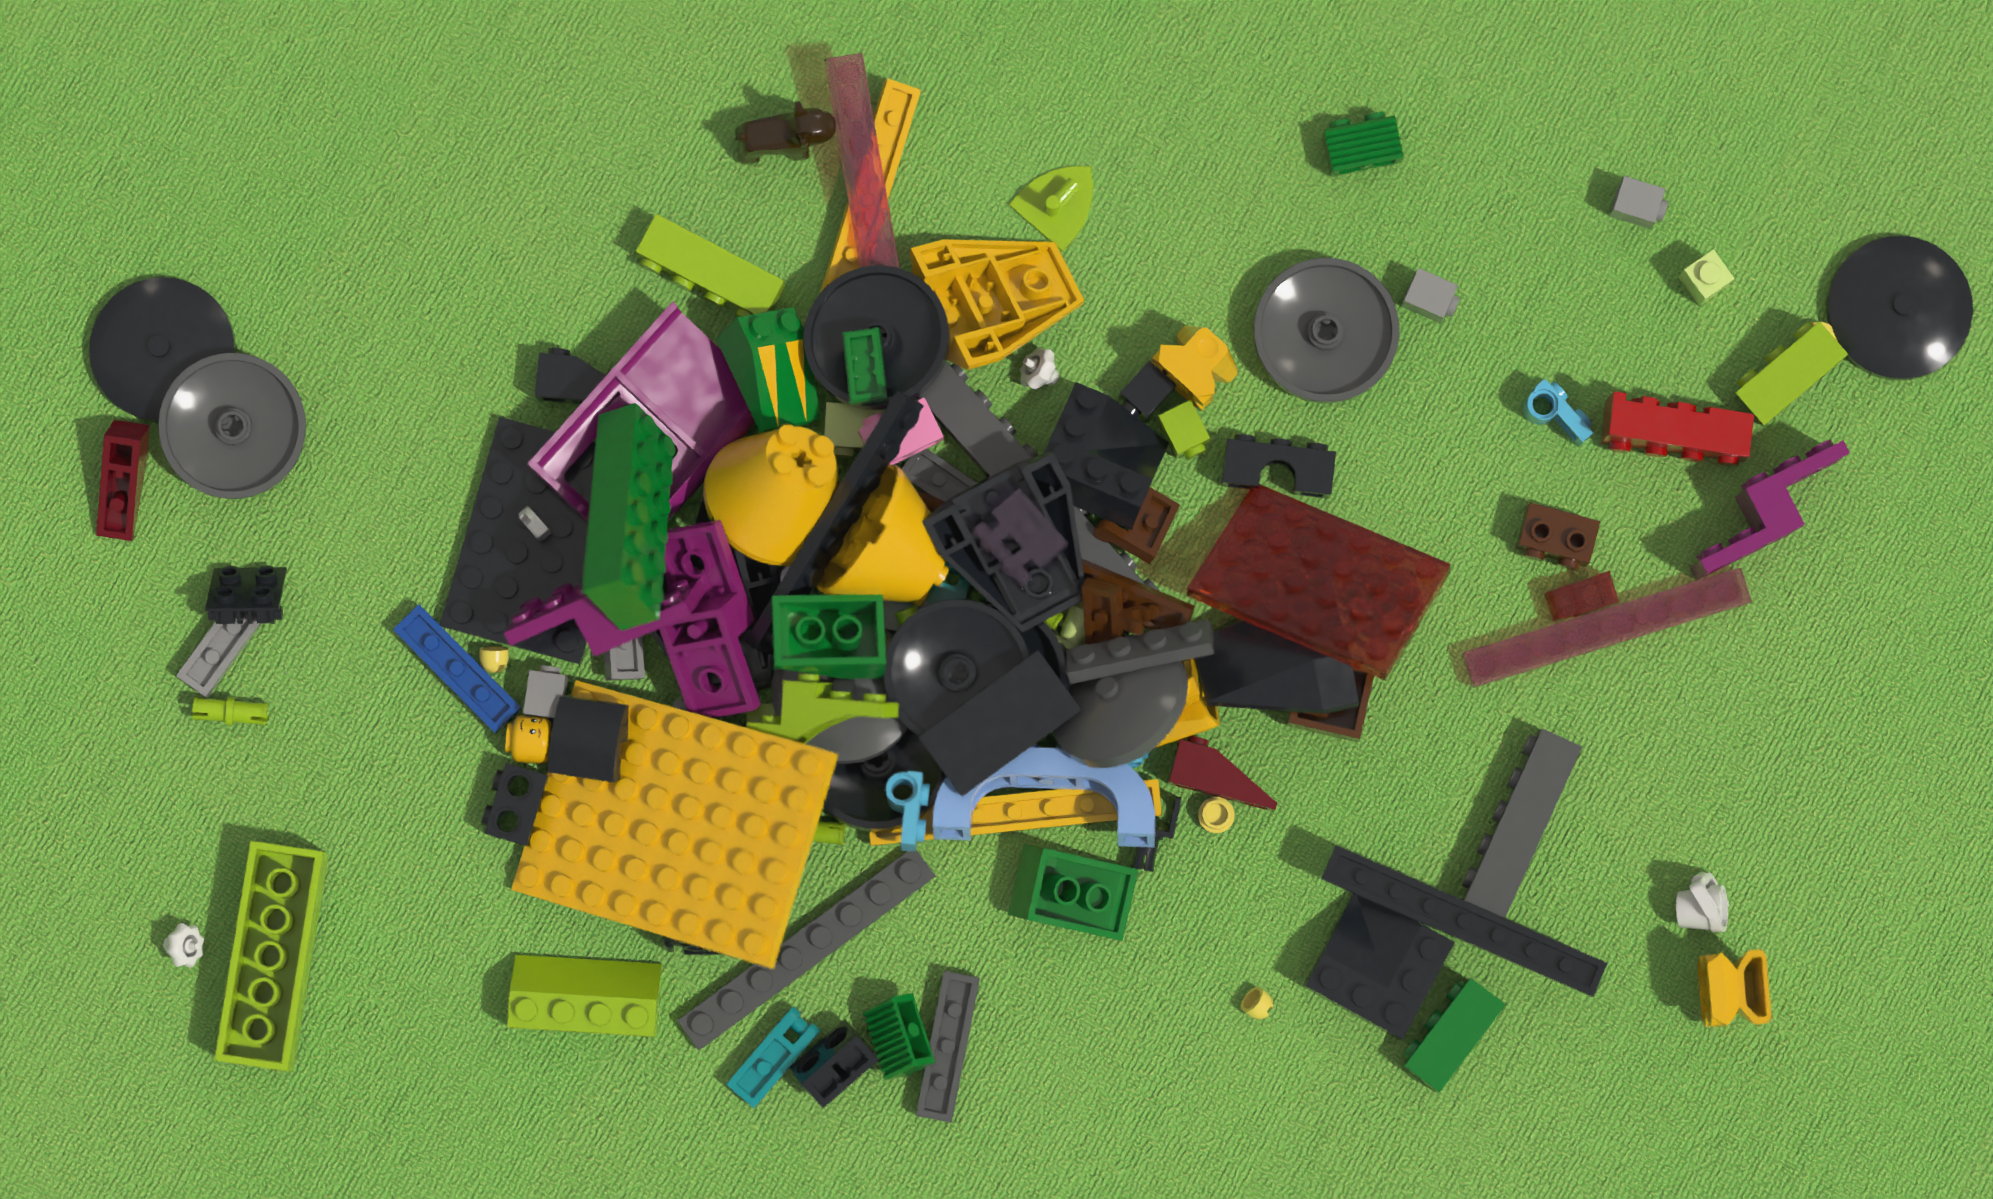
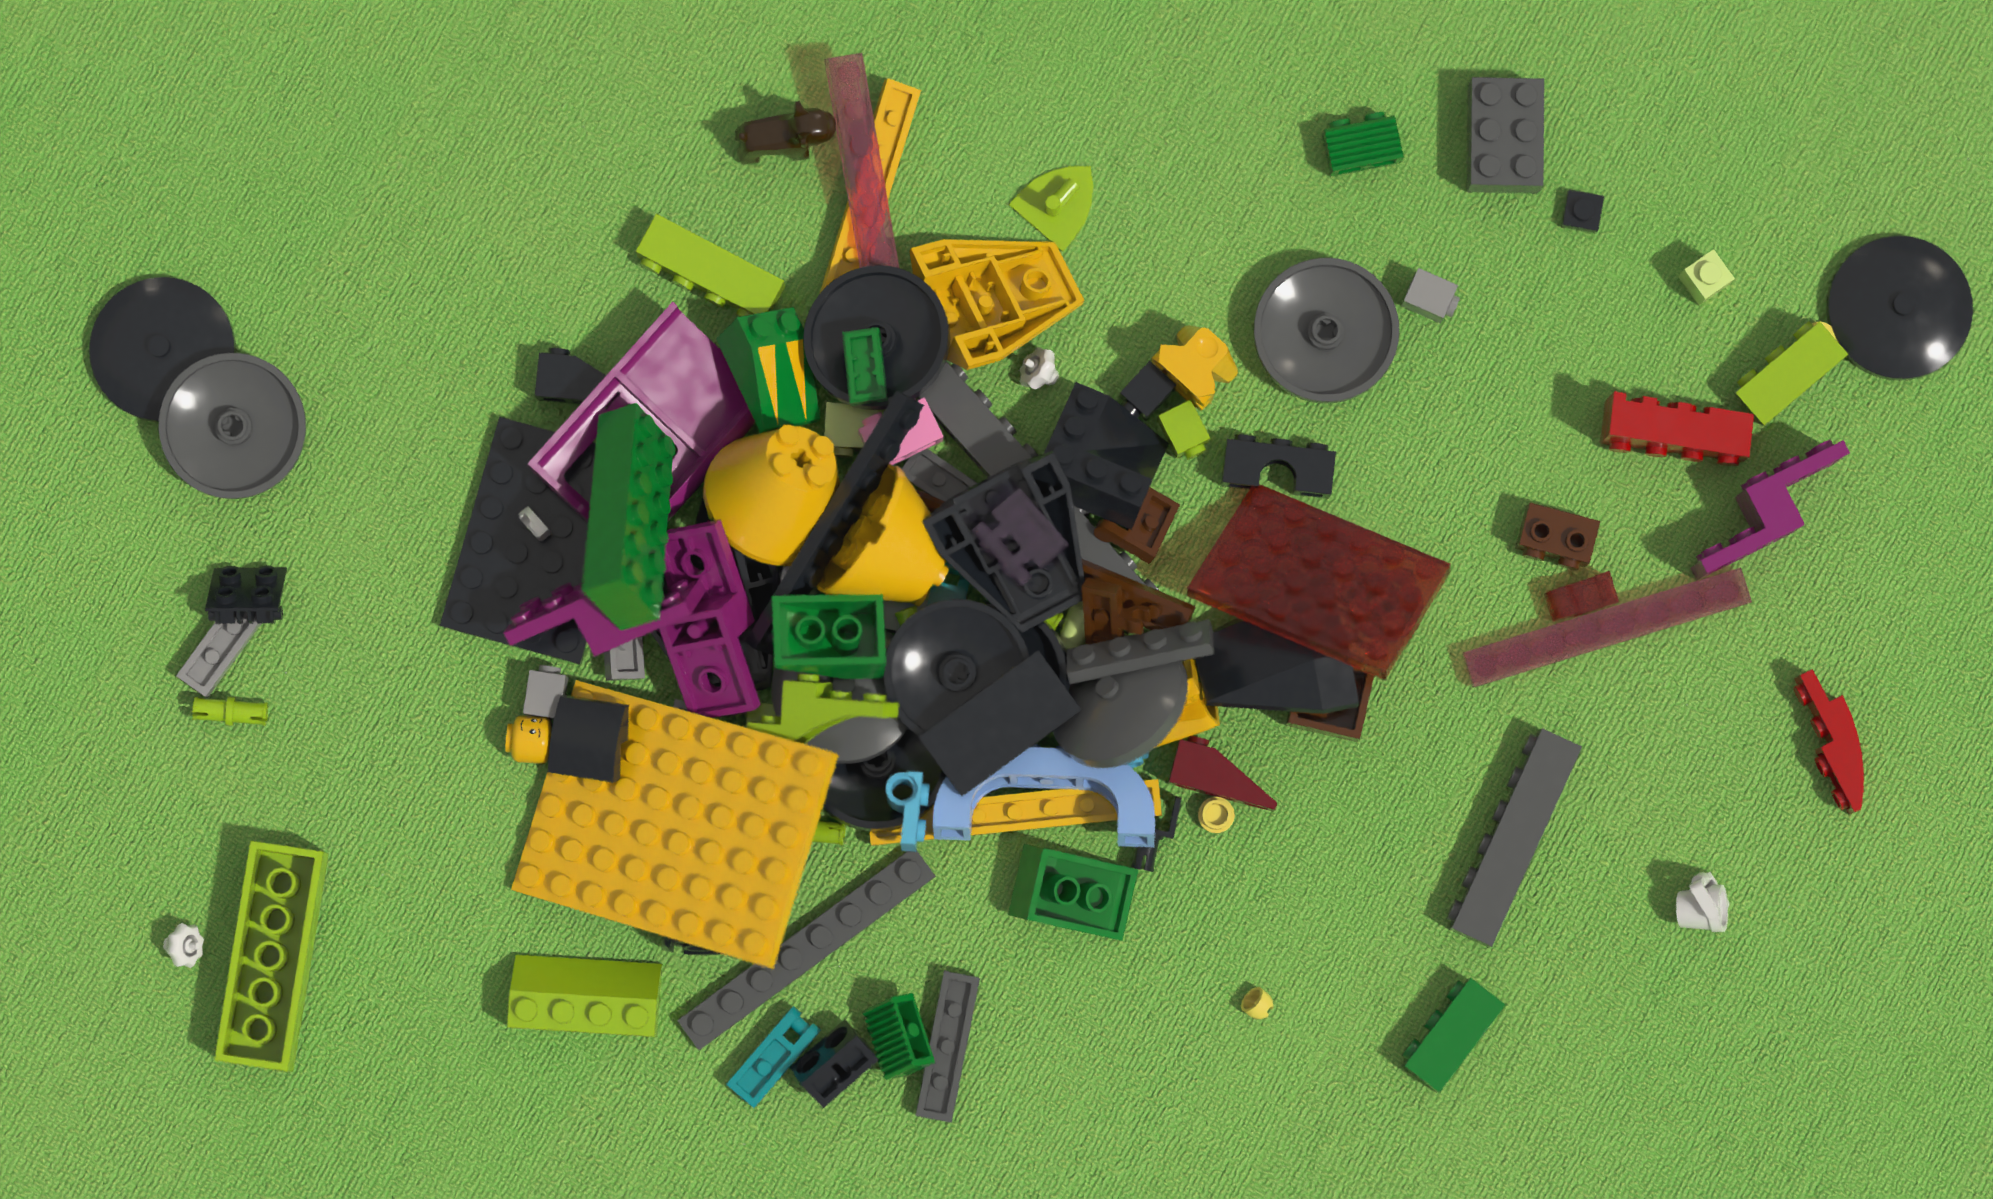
dark red slope [96,420,150,541] -> none
blue plate [393,604,522,733] -> none
light yellow hinge [479,646,509,673] -> none
black brick [481,763,549,847] -> none
black slope [1303,894,1455,1040] -> none
black plate [1320,845,1608,997] -> none
medium azure plate [1523,379,1594,447] -> none
light grey brick [1609,176,1668,229] -> none
yellow piece [1697,950,1771,1027] -> none
none -> dark grey brick [1467,77,1544,194]
none -> black plate [1561,190,1604,234]
none -> red slope [1793,669,1864,815]

